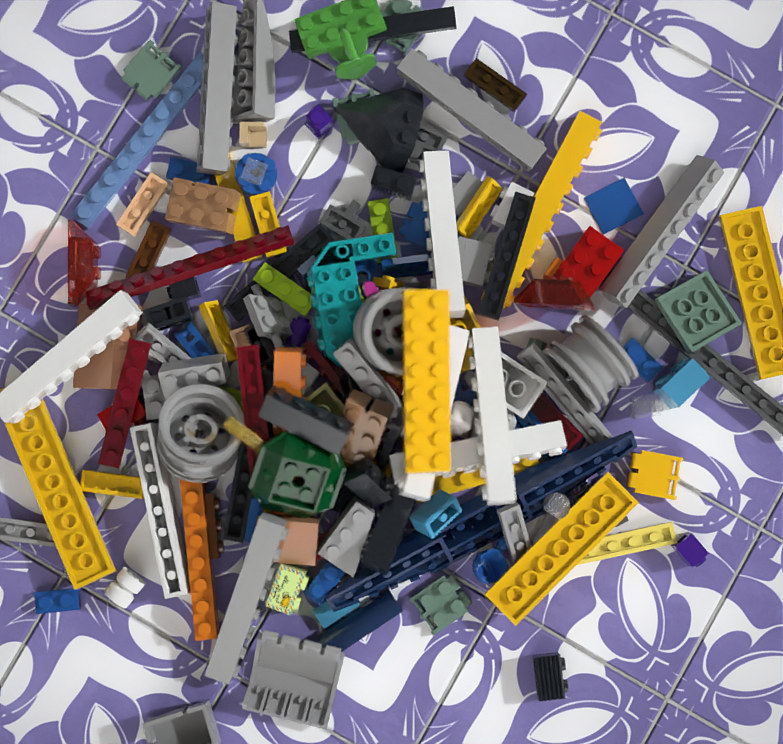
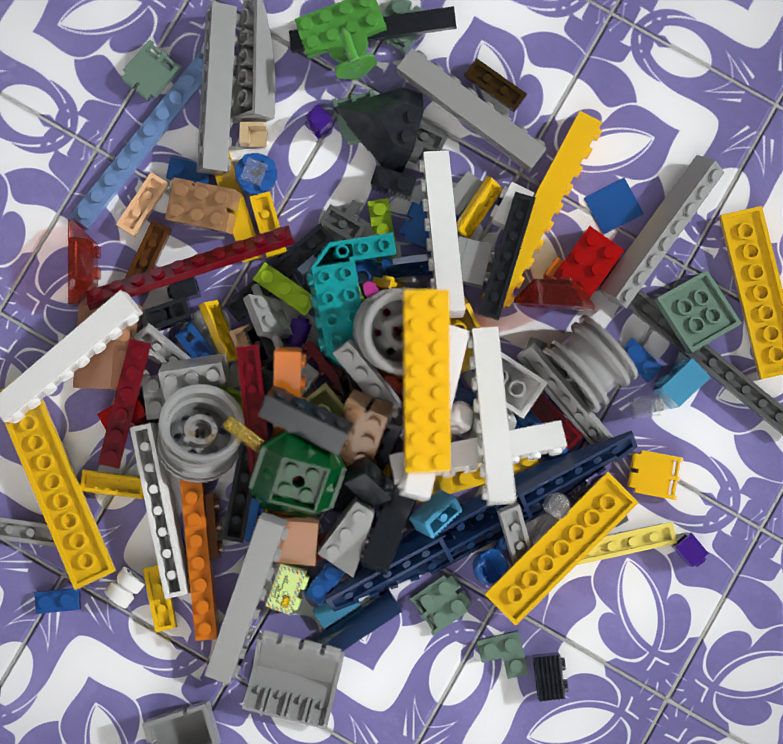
none -> yellow plate [142,565,178,633]
none -> sand green plate [476,630,529,679]

